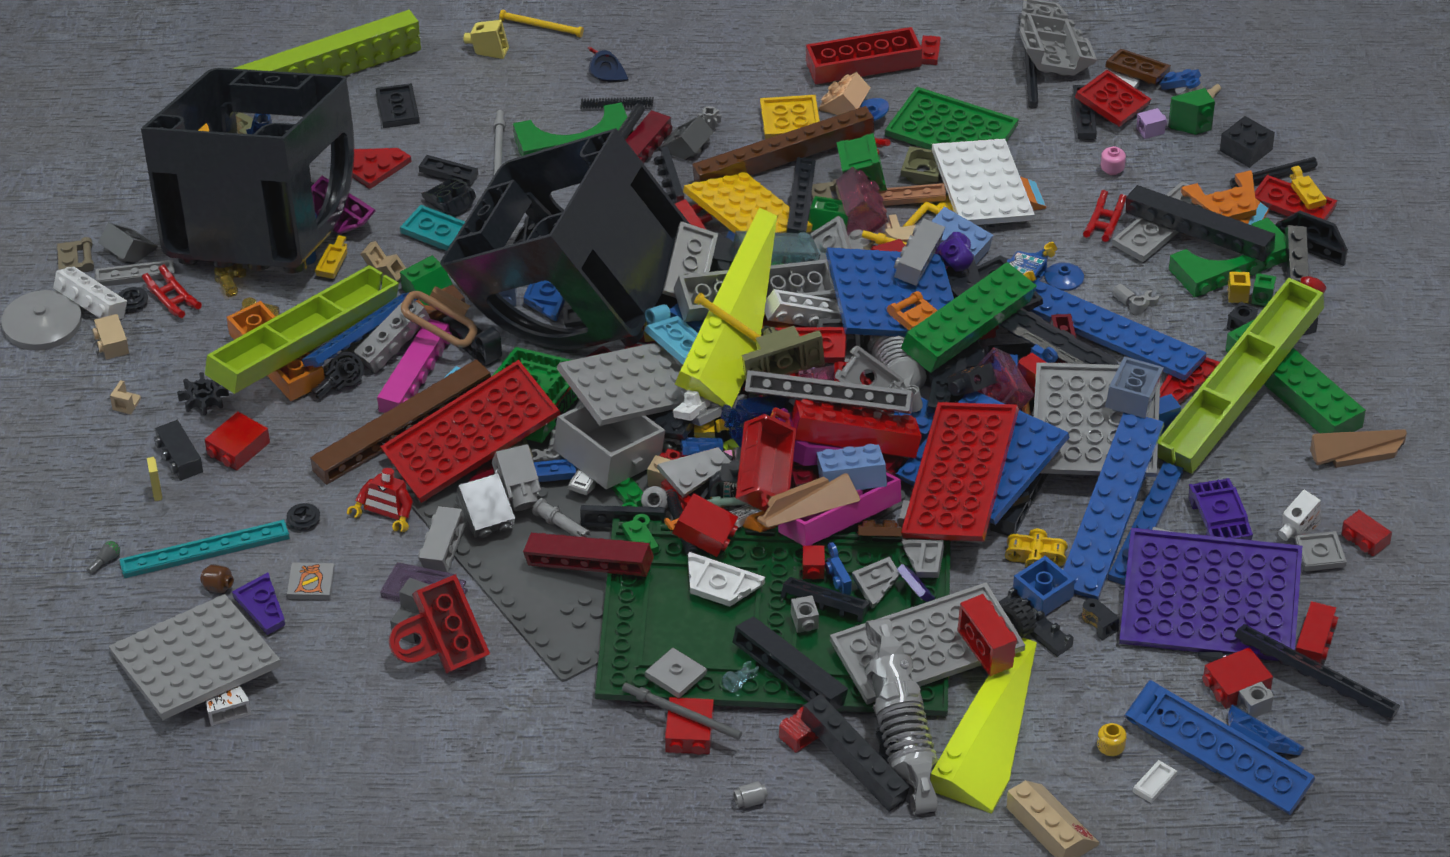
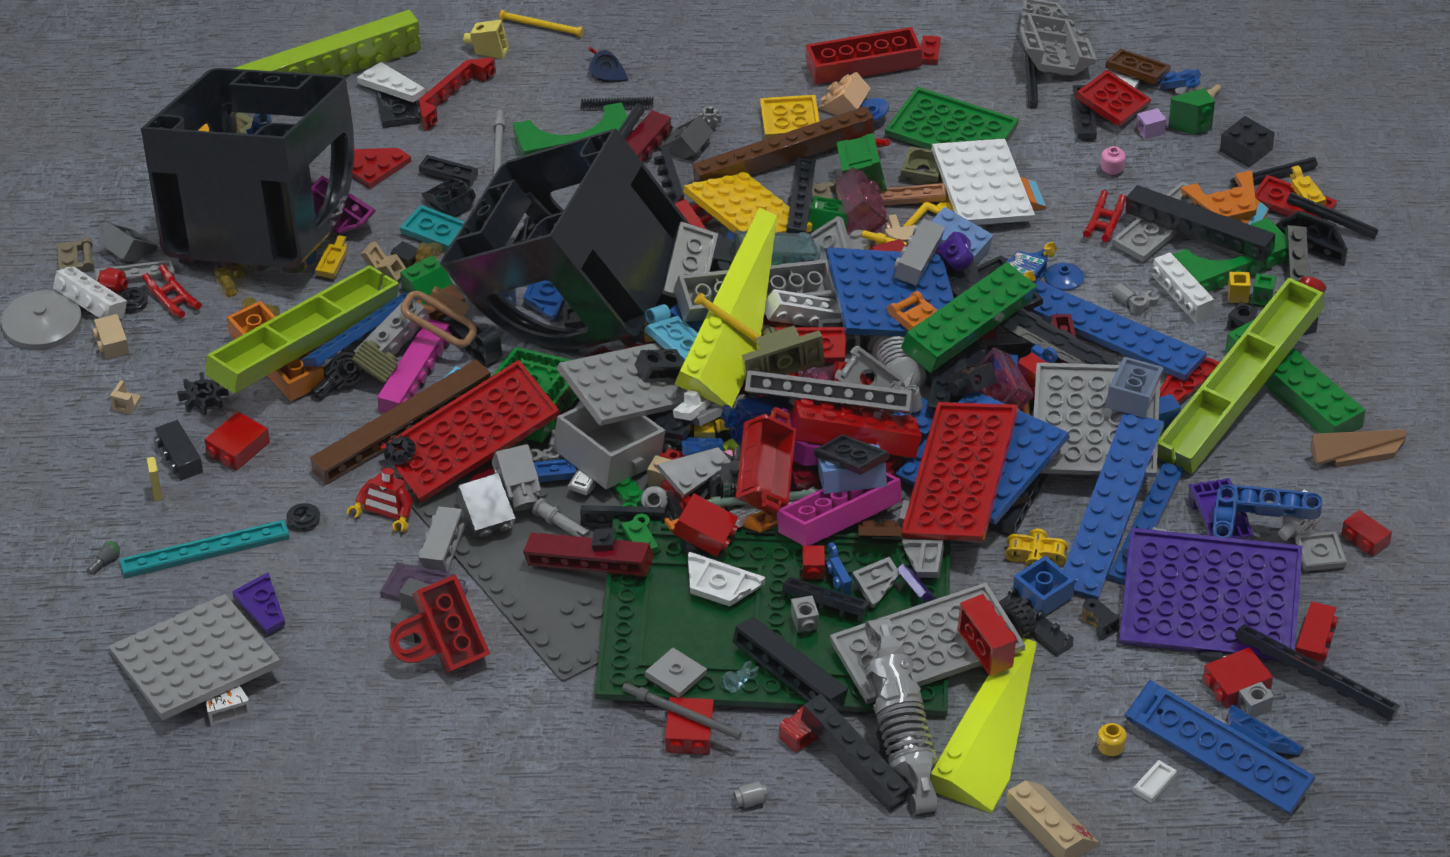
reddish brown head [200,564,234,594] -> none
light grey tile [287,563,335,600] -> none
medium nougat wedge [757,473,860,527] -> none
none -> red head [98,267,129,295]
none -> olive brick [351,340,398,384]
none -> white wing [357,62,425,102]
none -> black gear [383,434,416,464]
none -> black brick [391,241,422,268]
none -> clear yellow bar [414,242,442,264]
none -> red slope [419,57,496,131]
none -> black plate [591,528,617,551]
none -> black brick [634,349,684,382]
none -> black tile [814,434,890,475]
none -> white brick [1152,253,1214,323]
none -> blue beam [1213,485,1322,538]
none -> black axle [1287,192,1379,239]

